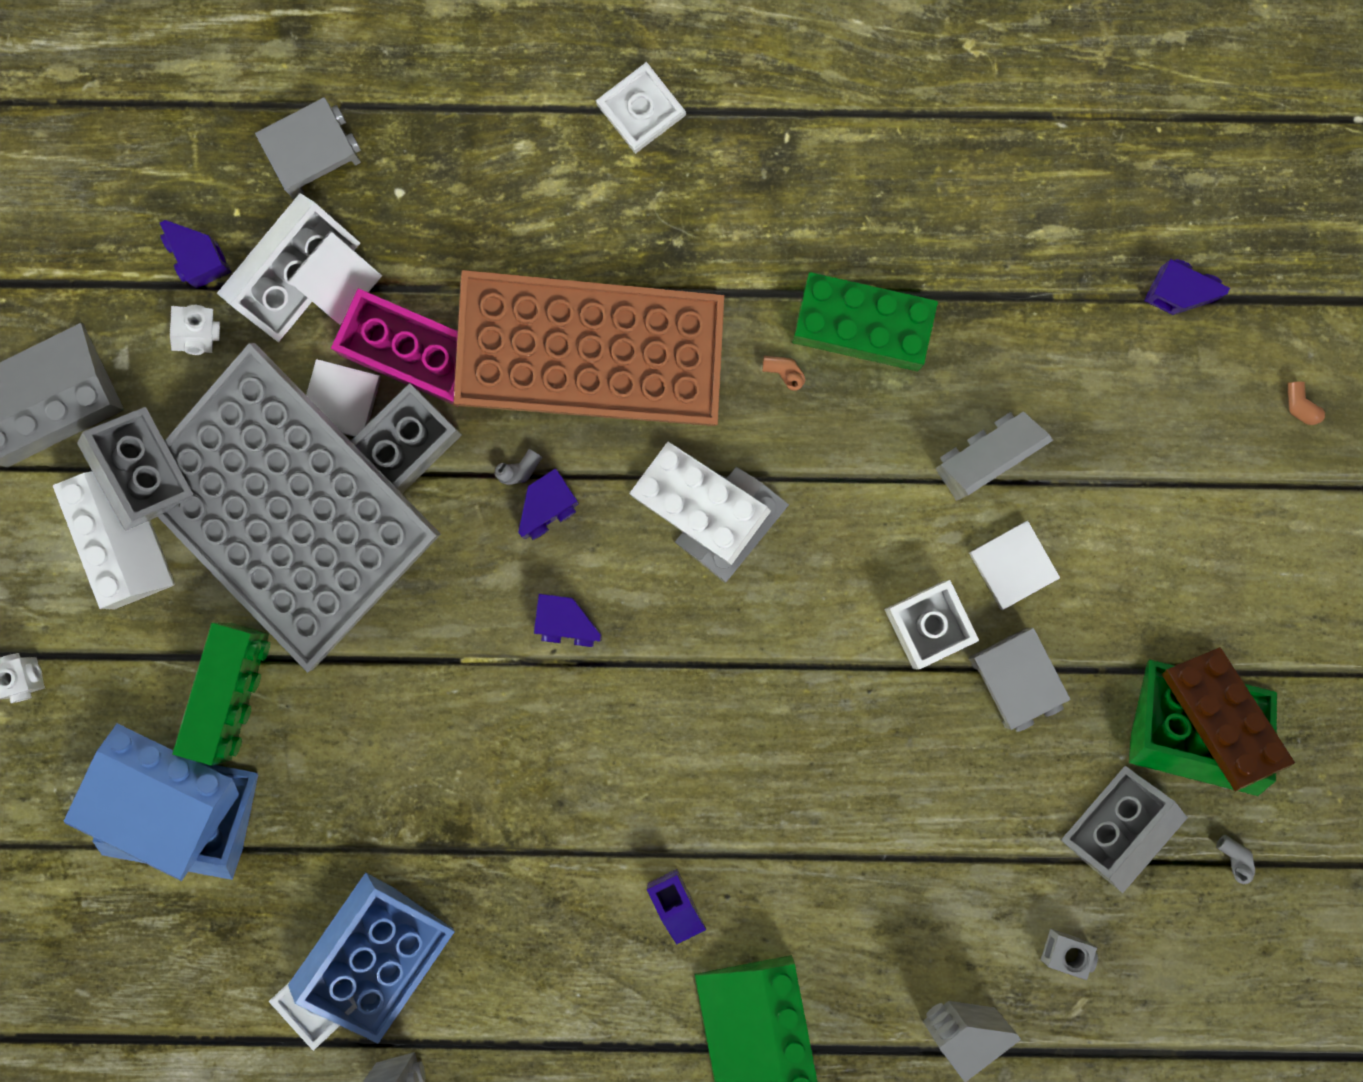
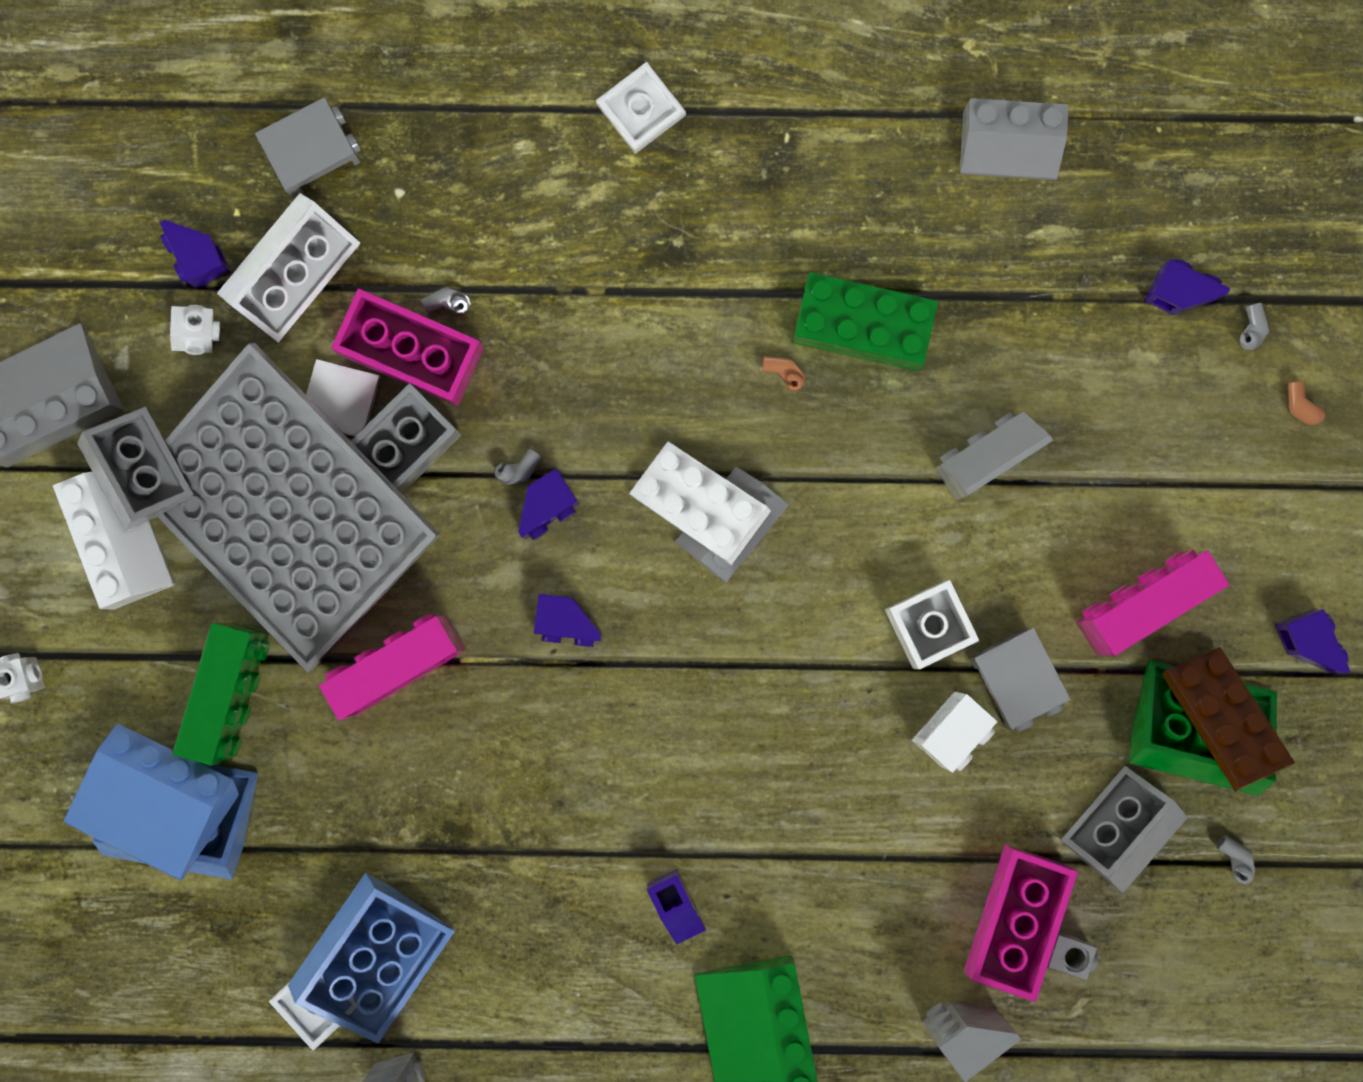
white tile [288,231,382,325] -> none
nougat plate [453,270,724,426] -> none
white tile [969,521,1060,610] -> none
none -> dark pink brick [318,614,466,721]
none -> light grey arm [421,287,470,314]
none -> white brick [911,692,998,773]
none -> light grey slope [960,98,1069,181]
none -> dark pink brick [964,844,1078,1002]
none -> dark pink brick [1075,549,1230,656]
none -> light grey arm [1239,303,1269,350]
none -> dark purple slope [1274,609,1350,674]

